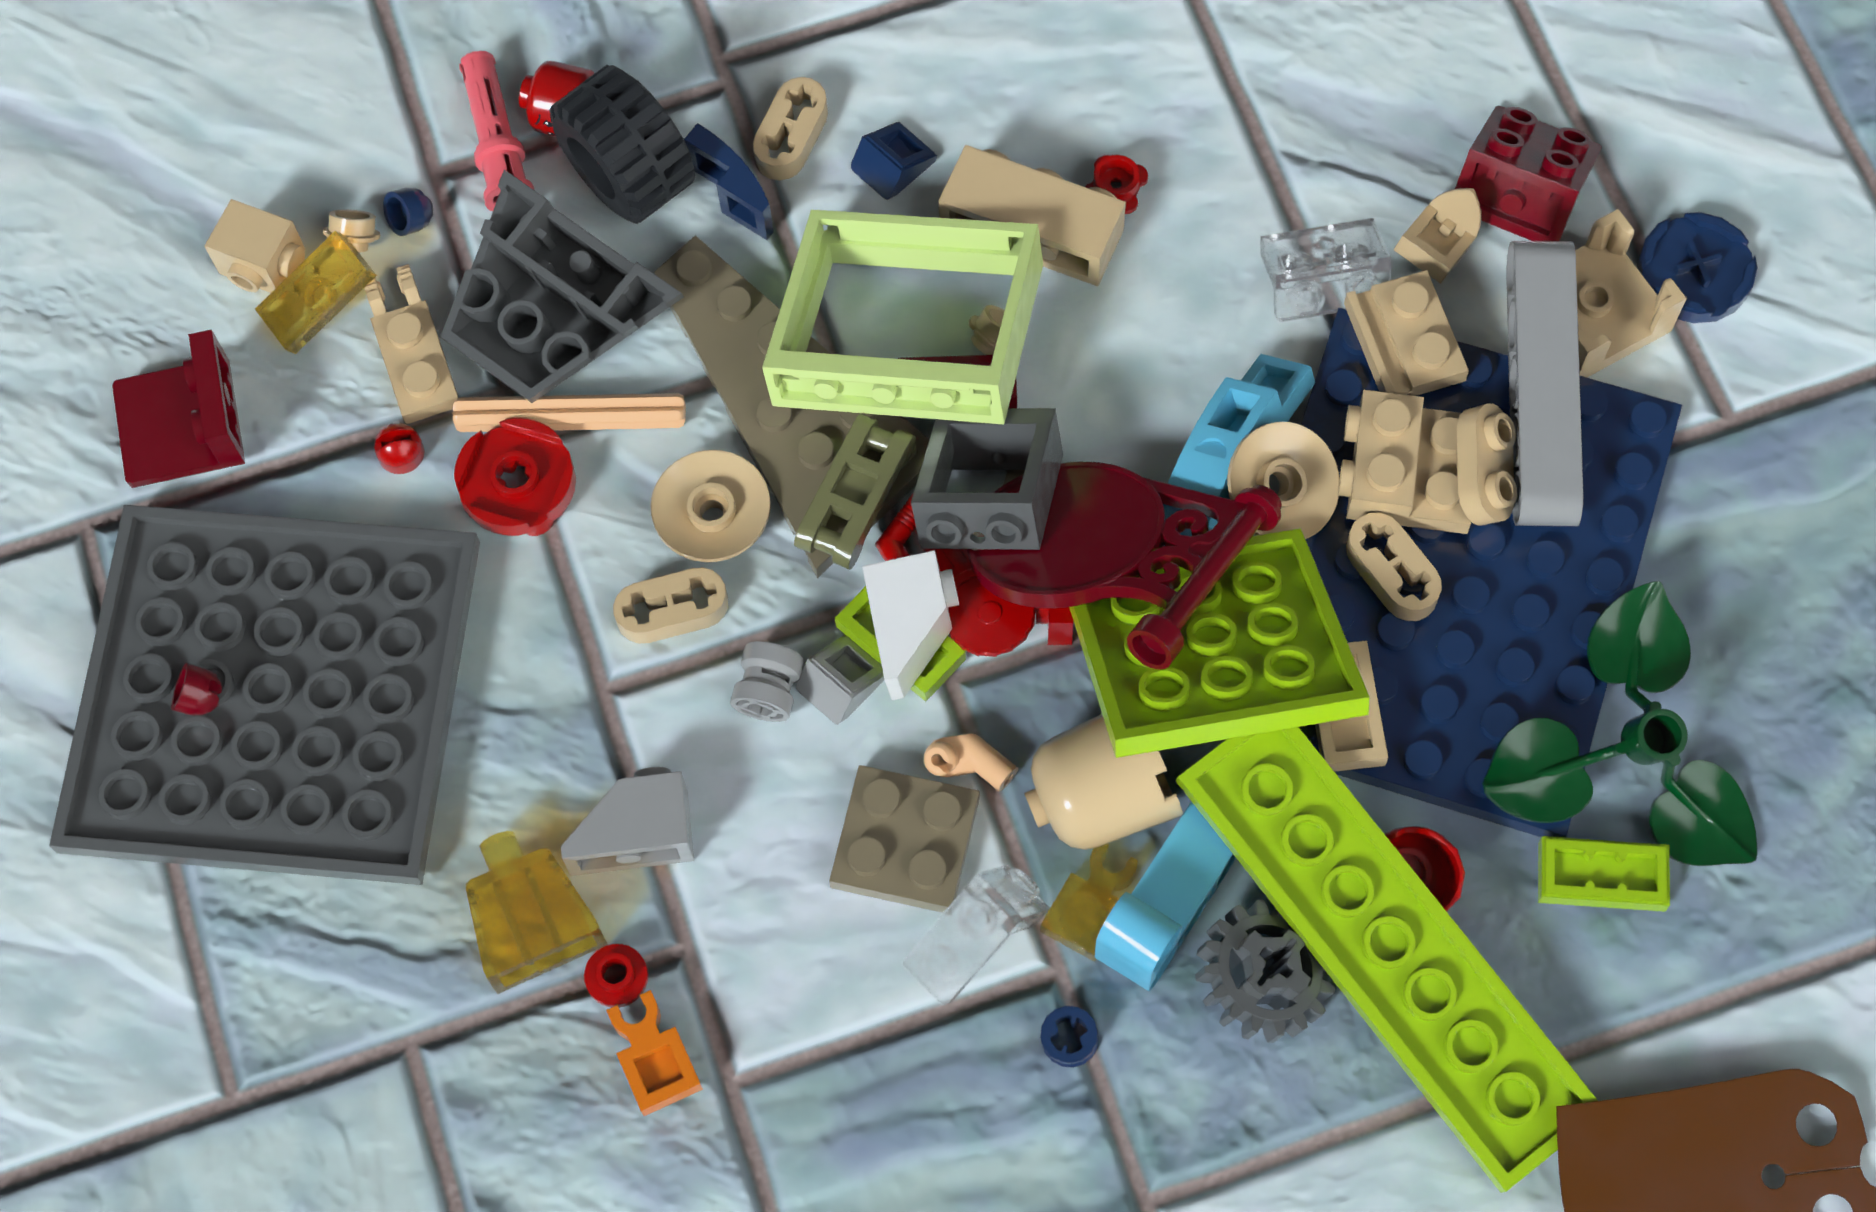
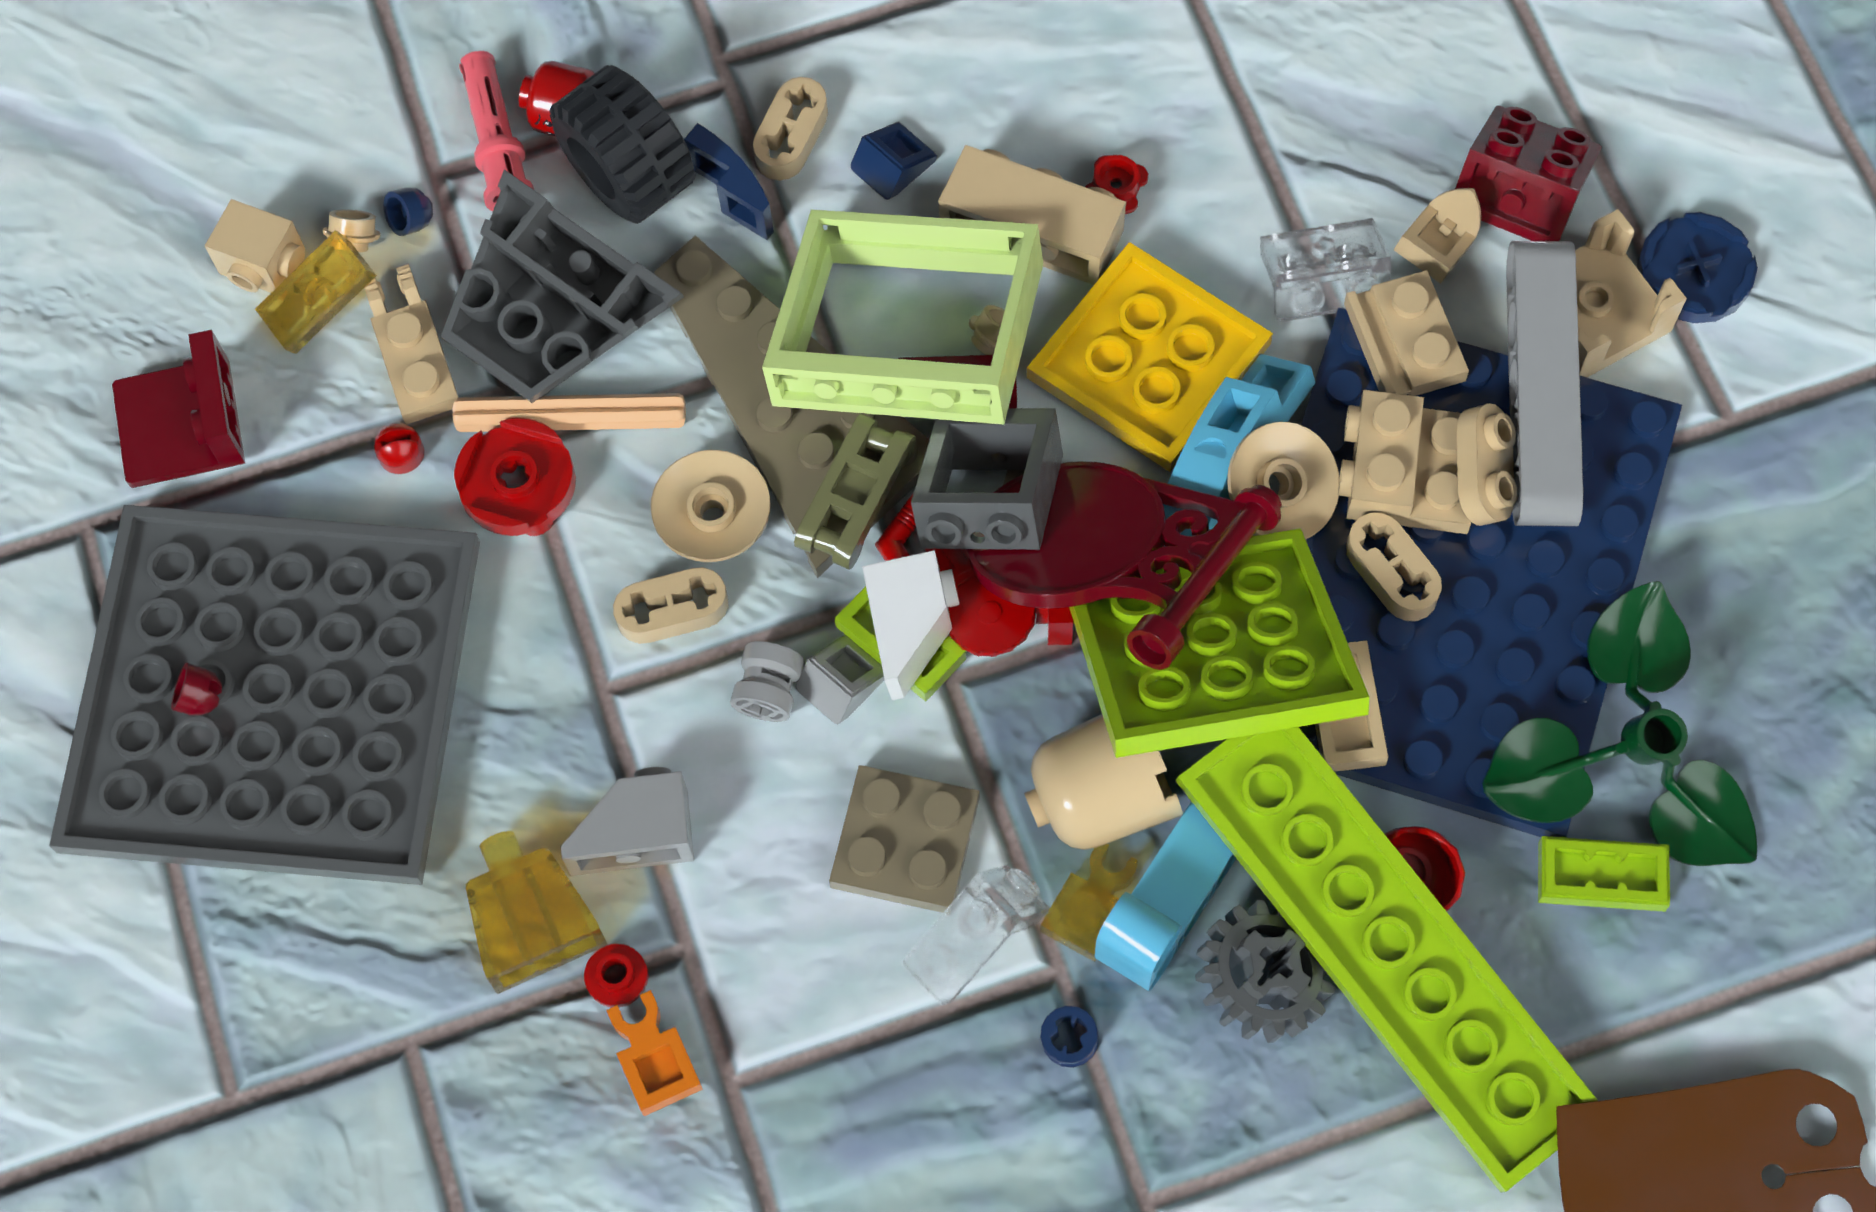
light nougat arm [923,733,1018,792] -> none
none -> yellow plate [1026,242,1273,472]

